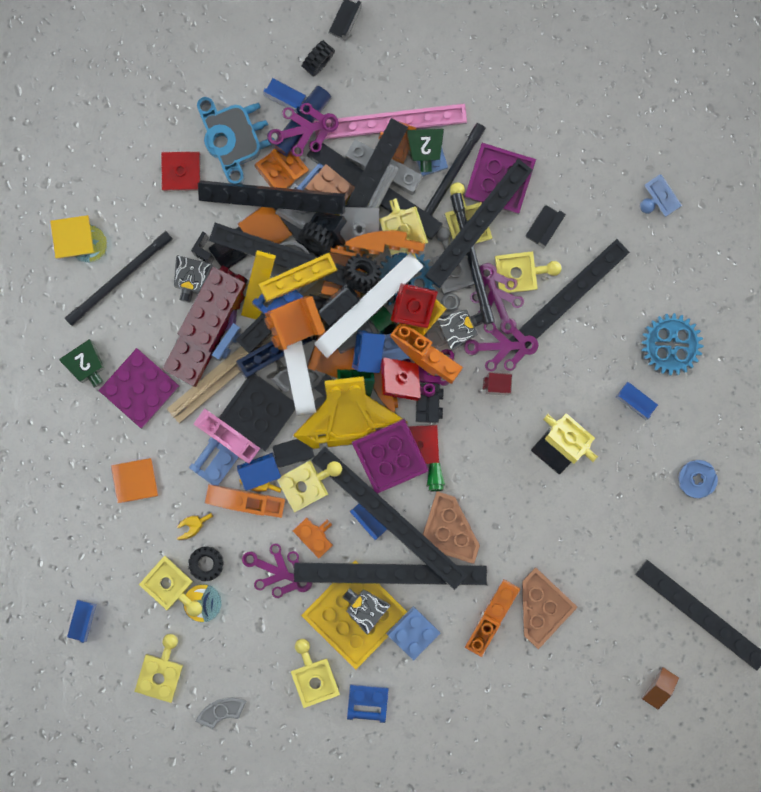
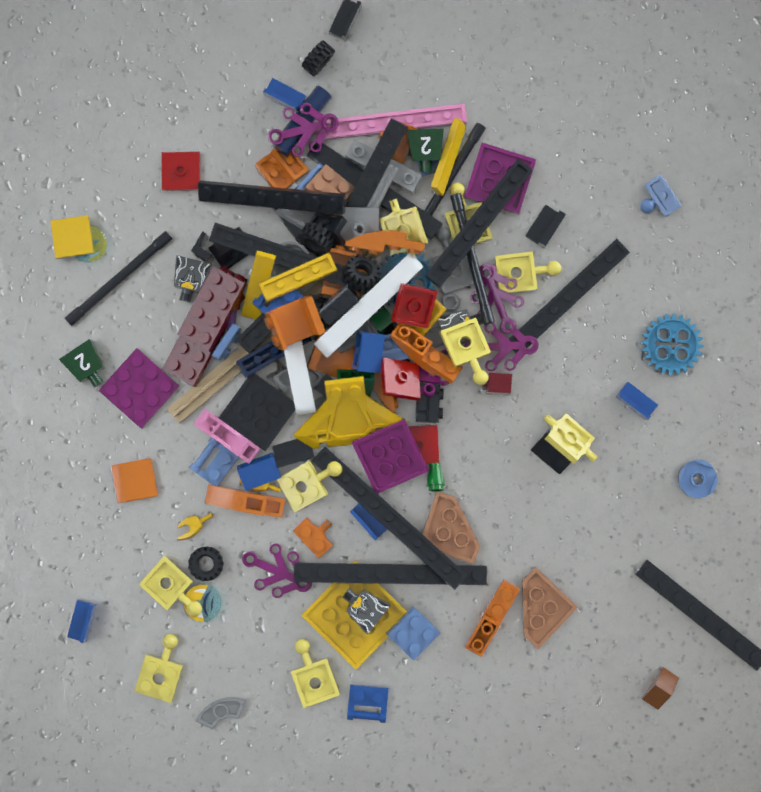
piece [197,97,275,184] -> none
orange slope [238,207,292,244] -> none
none -> yellow tile [431,118,466,196]
none -> light yellow plate [440,318,491,385]

